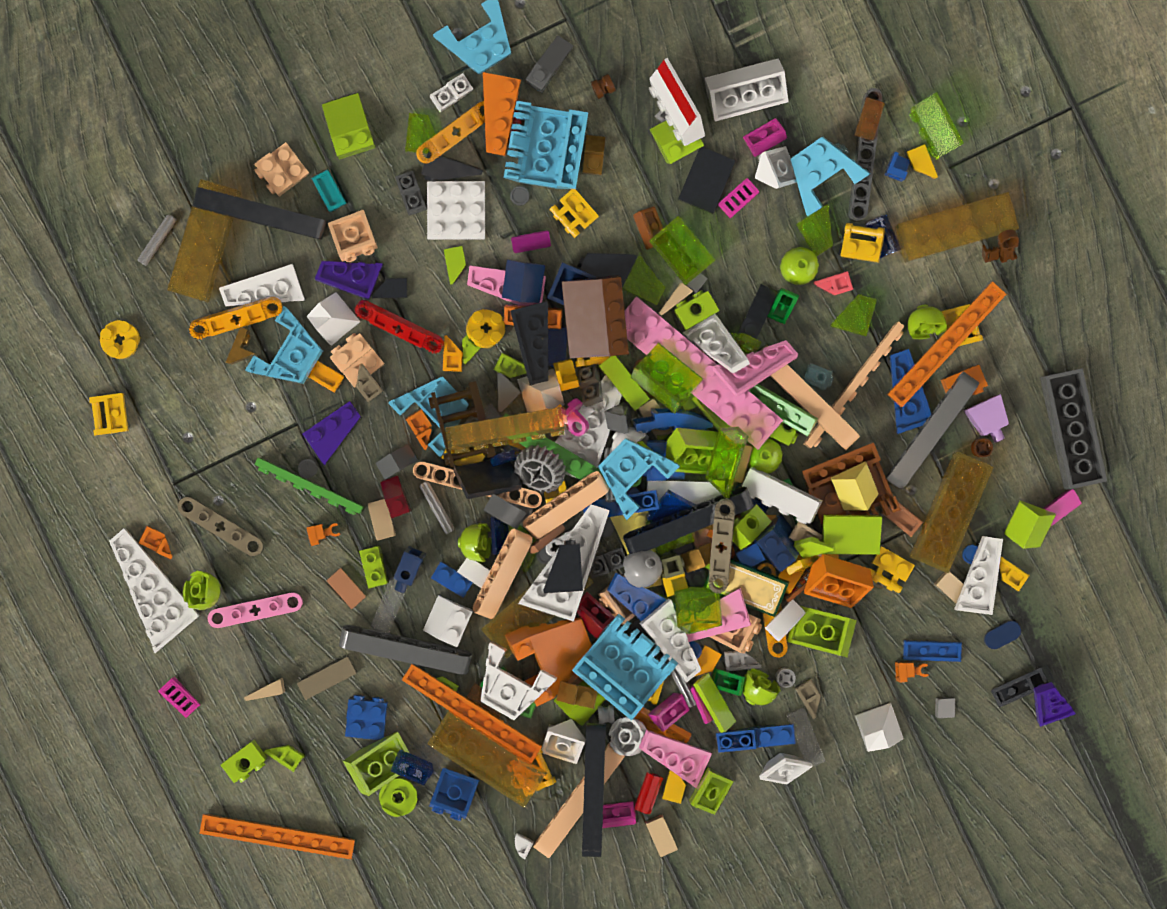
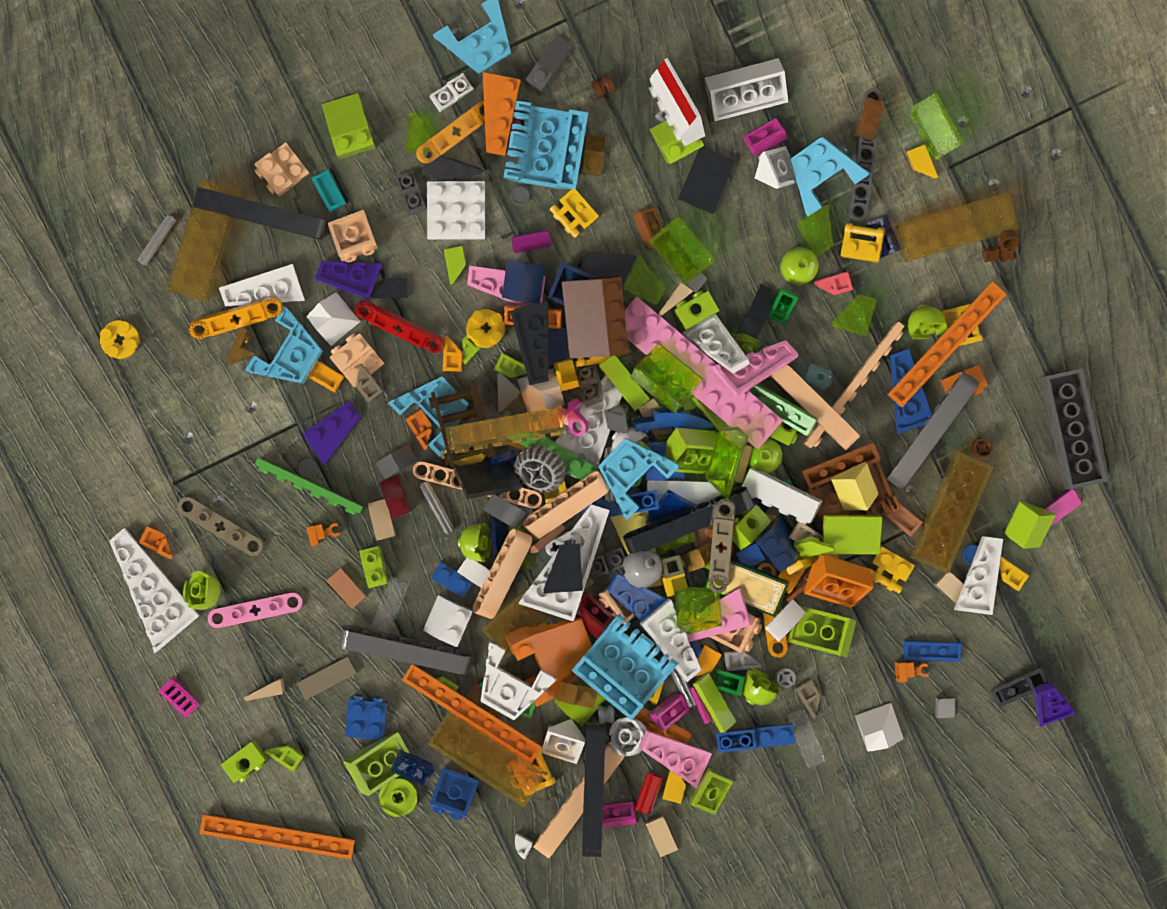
yellow plate [89,393,129,436] -> none
dark blue torso [393,546,426,593] -> none
dark pink slope [717,178,759,218] -> none
white slope [759,753,813,784] -> none
blue panel [884,151,910,182] -> none
lavender torso [964,394,1009,443] -> none
dark blue tile [984,621,1021,649] -> none

